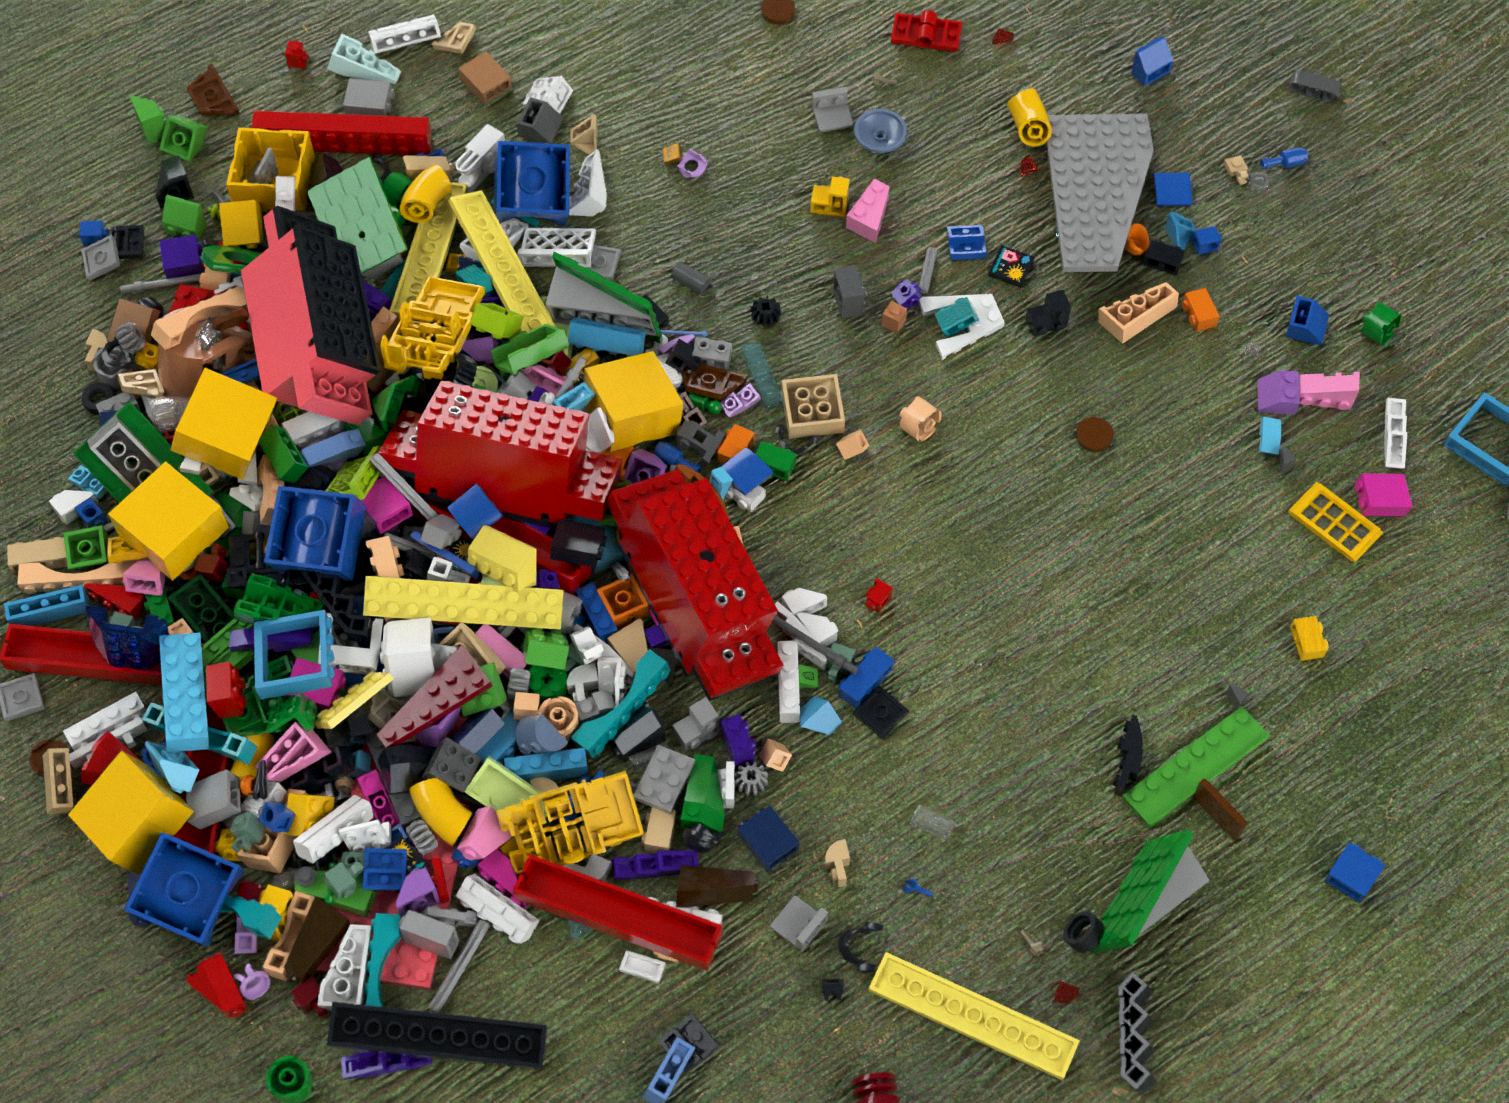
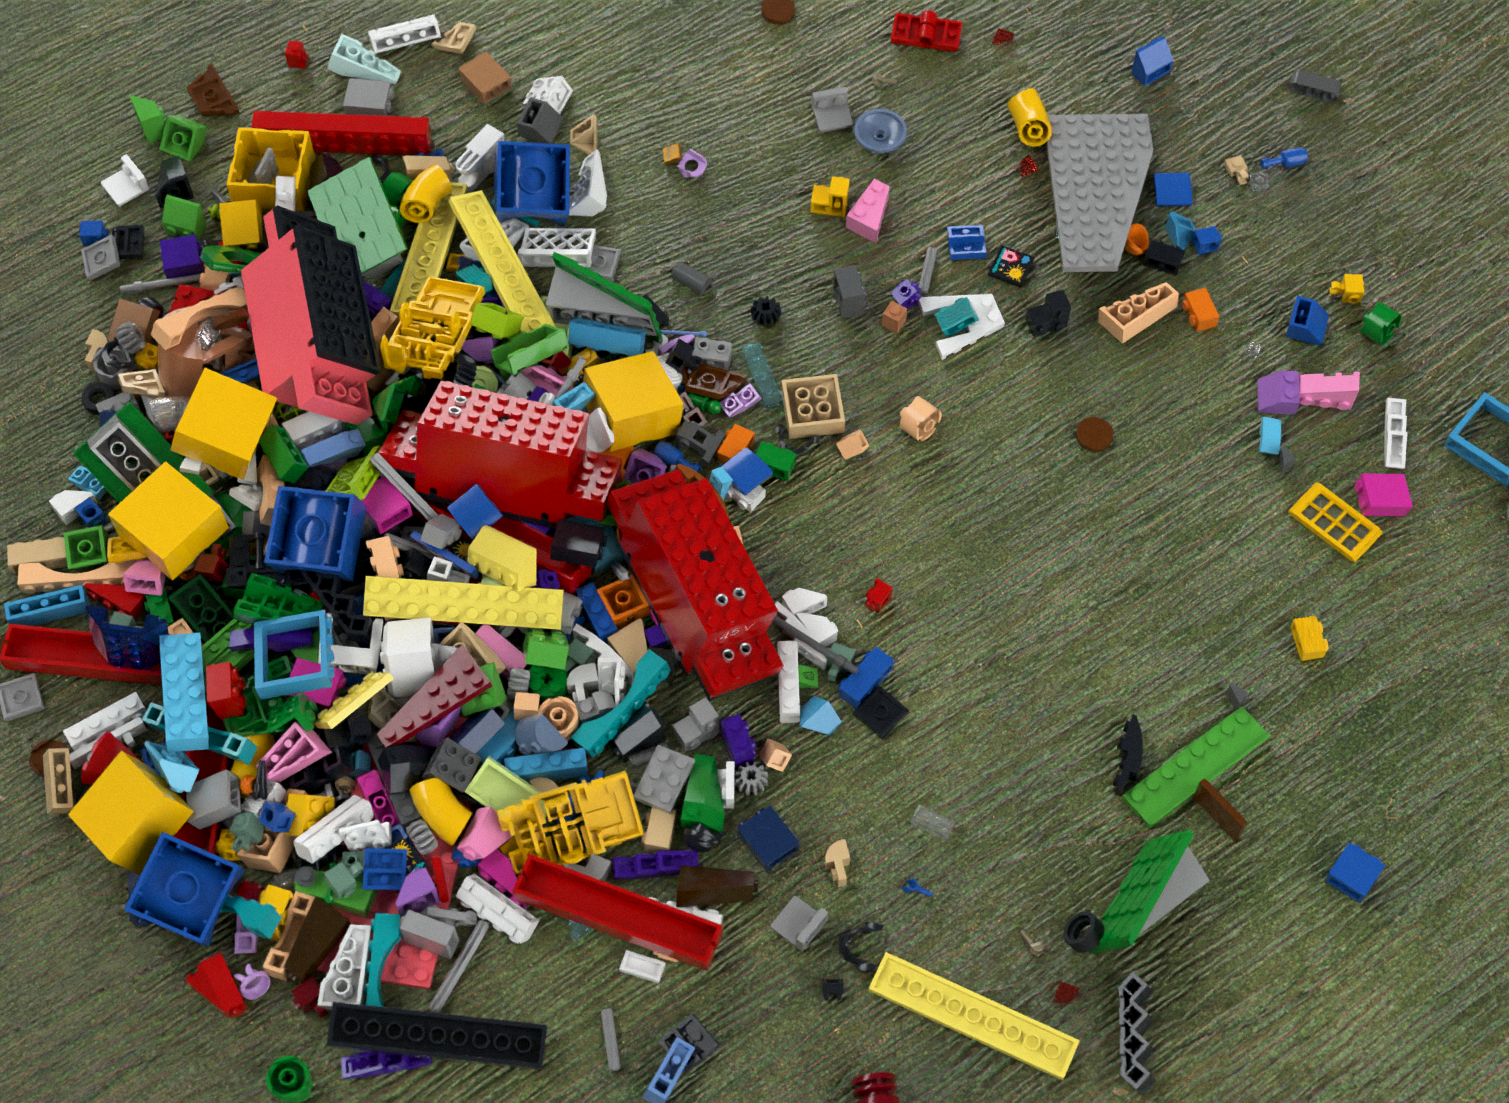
white brick [570,627,604,665] -> none
none -> white bracket [101,154,149,207]
none -> light grey axle [601,1008,620,1071]
none -> yellow brick [1329,274,1365,304]

